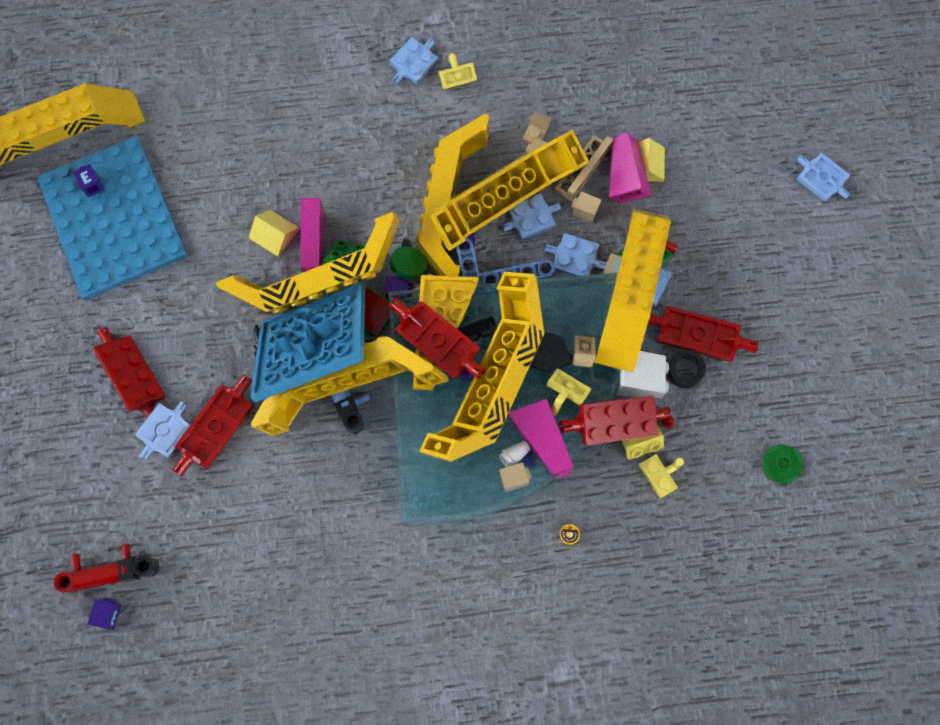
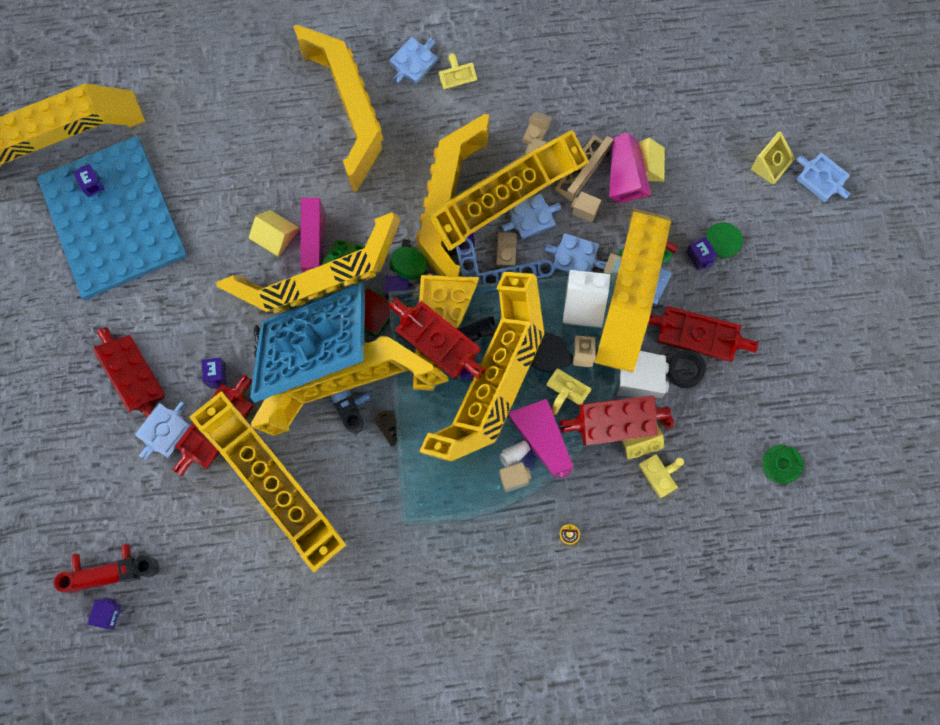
none -> yellow slope [189,391,347,573]
none -> dark purple brick [201,357,227,389]
none -> yellow slope [293,25,384,192]
none -> dark brown plate [376,410,408,447]
none -> tan slope [497,232,517,268]
none -> white slope [562,270,610,328]
none -> dark purple brick [686,237,717,270]
none -> green tile [705,222,743,259]
none -> light yellow slope [751,132,795,184]

